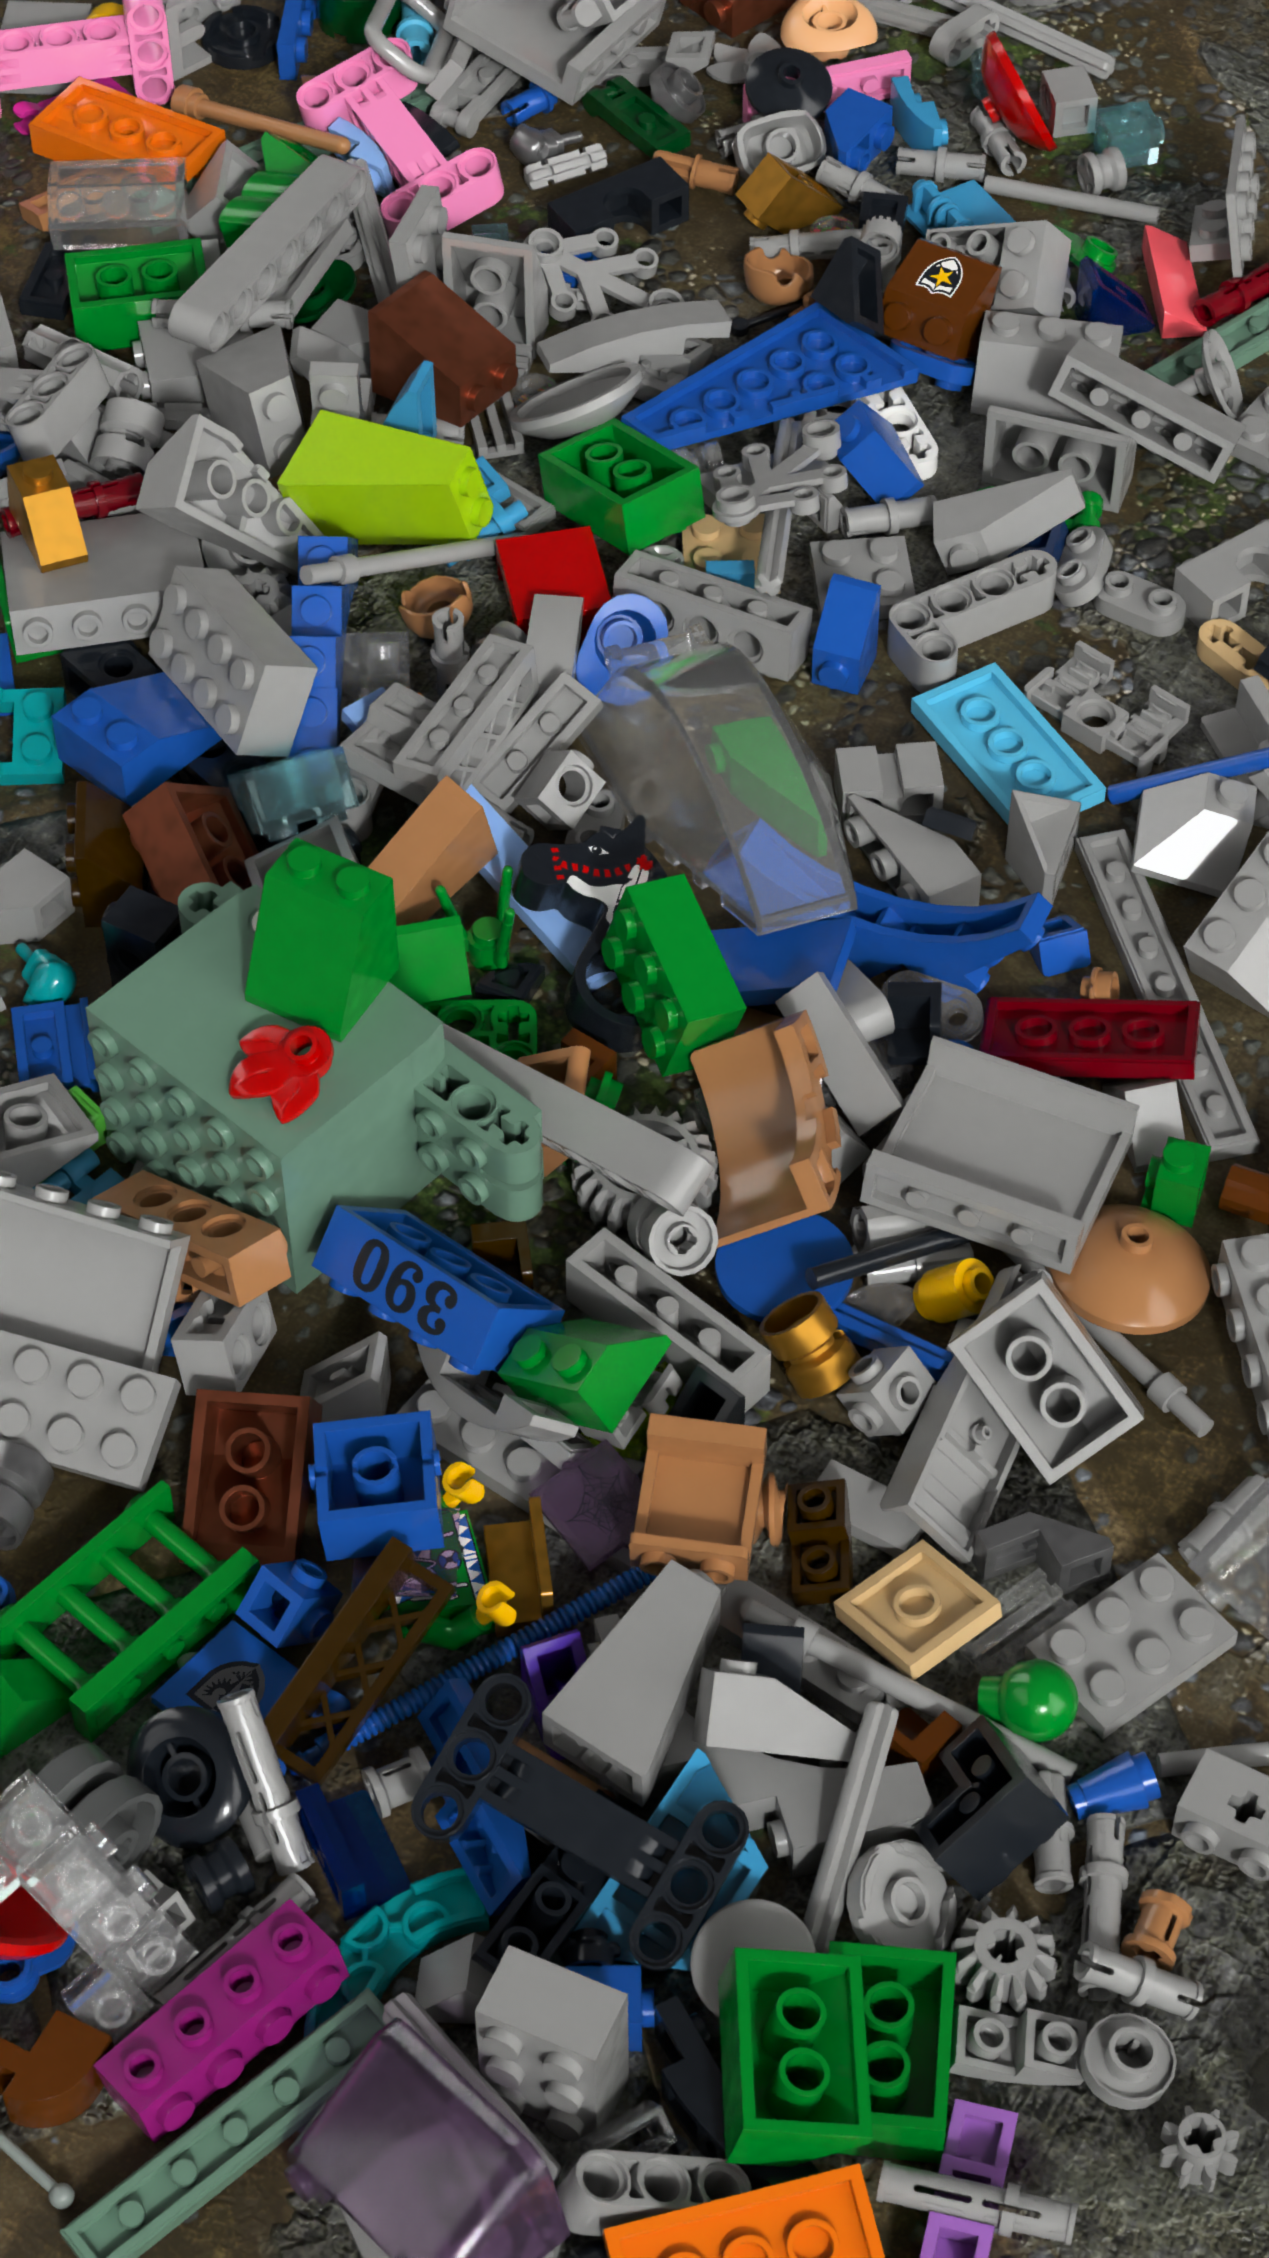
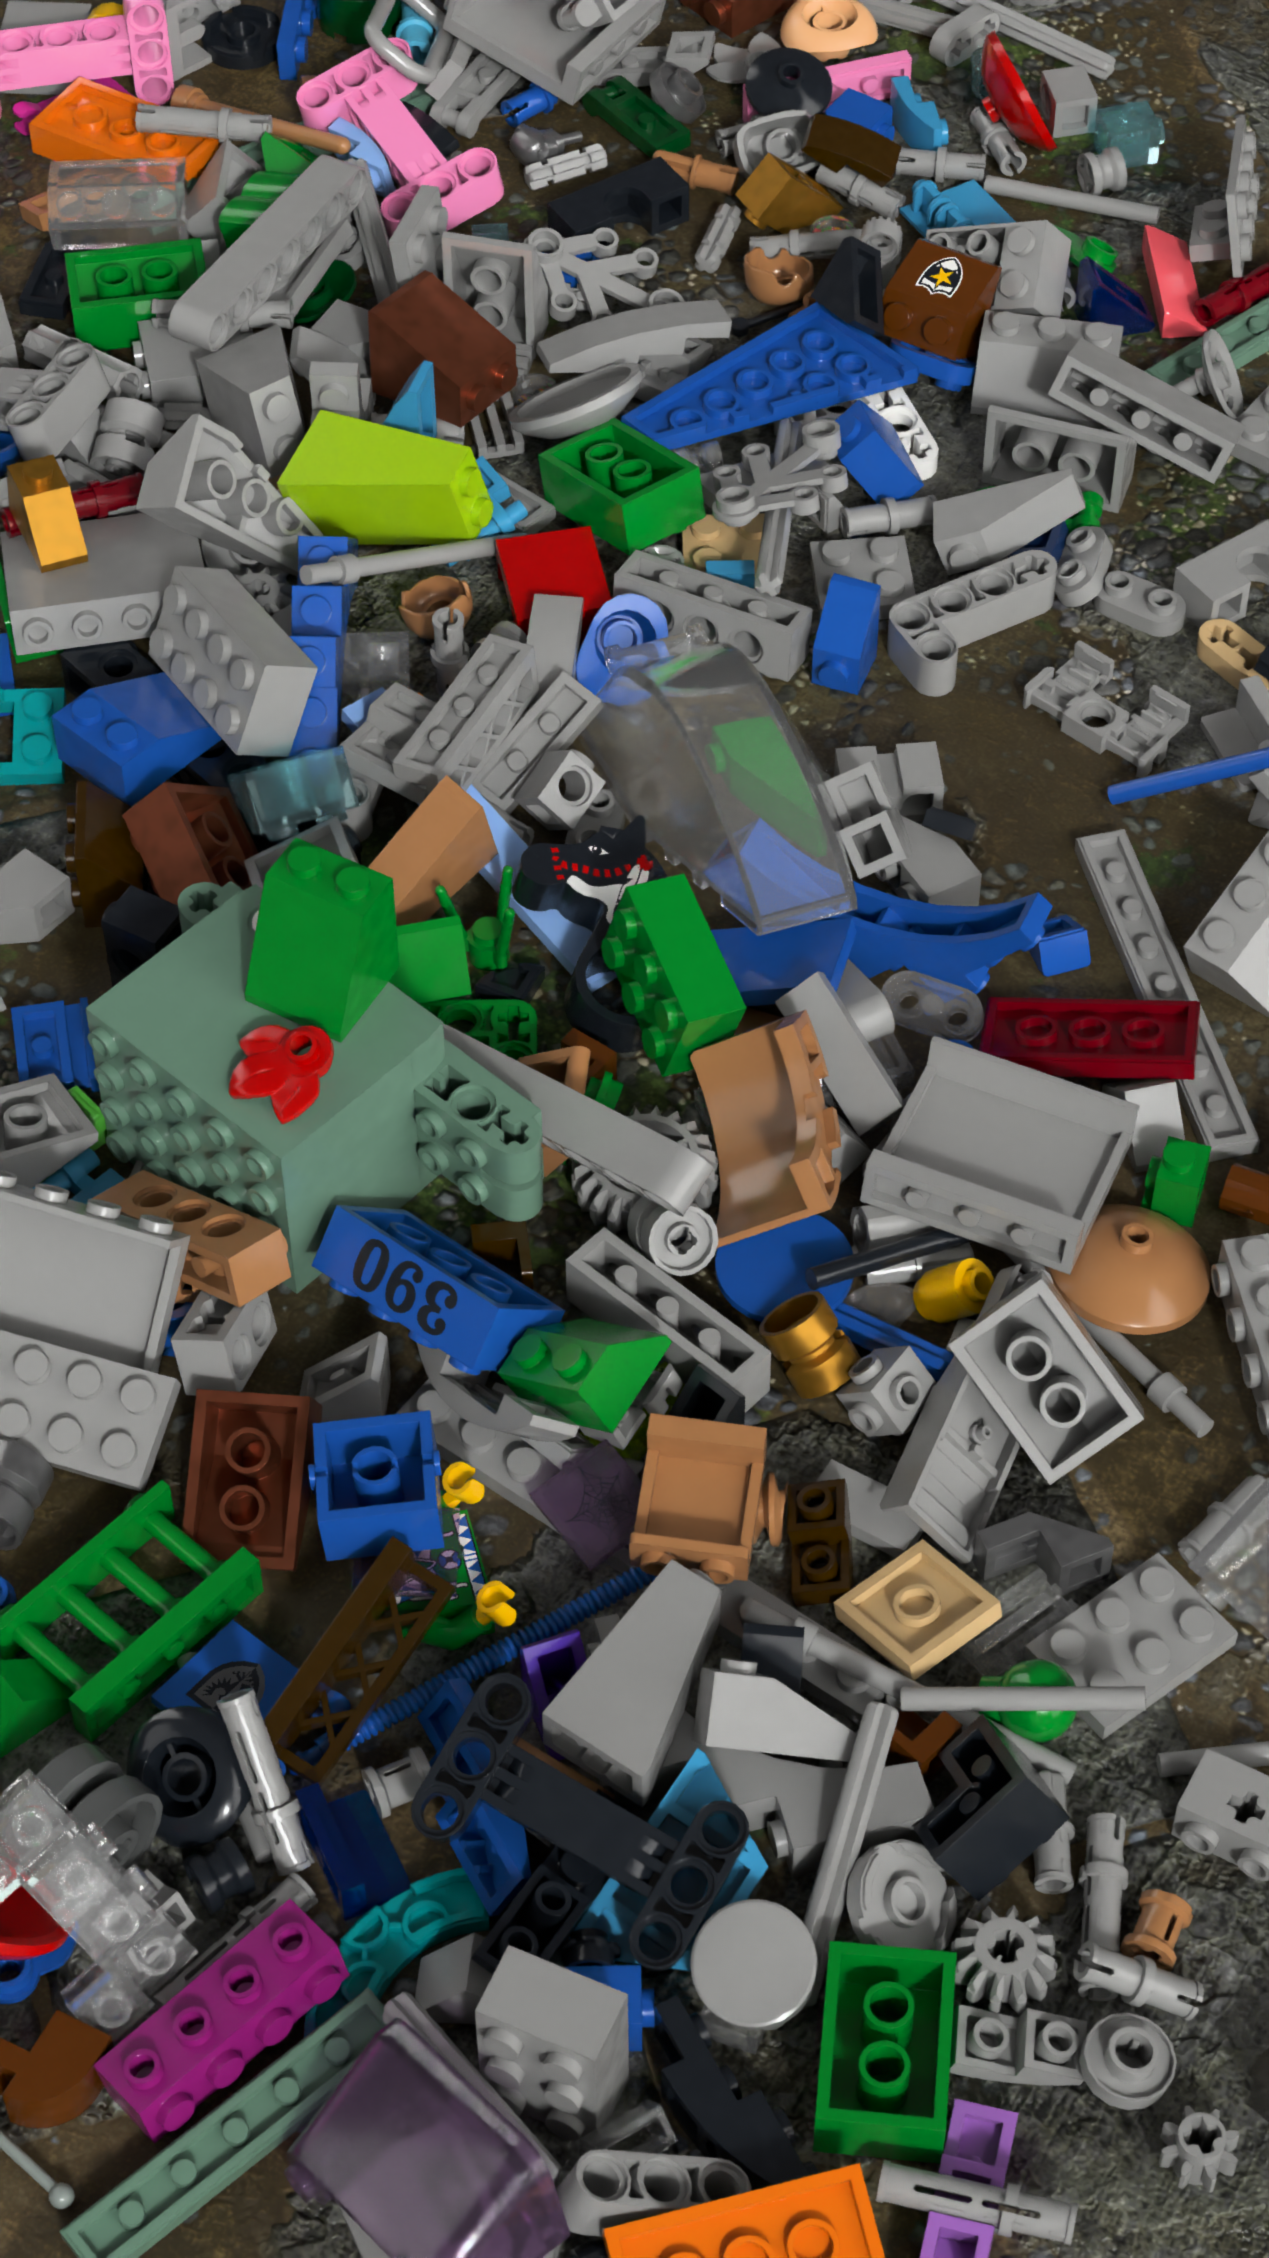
teal piece [15,943,77,1005] -> none
blue brick [235,1559,343,1648] -> none
pearl gold panel [483,1496,554,1637] -> none
green slope [718,1947,873,2167] -> none
black tile [858,192,908,240] -> none
black panel [887,982,943,1065] -> none
medium azure plate [911,662,1106,825] -> none
light grey slope [1005,789,1081,905] -> none
blue cone [1065,1751,1161,1821] -> none
medium nougat plate [1080,967,1120,999] -> none
light grey slope [1130,772,1257,898] -> none
none -> light grey pin [135,103,273,143]
none -> light grey axle [695,203,741,274]
none -> dark brown slope [801,113,902,188]
none -> light grey brick [824,760,912,879]
none -> light grey bar [900,1686,1146,1711]

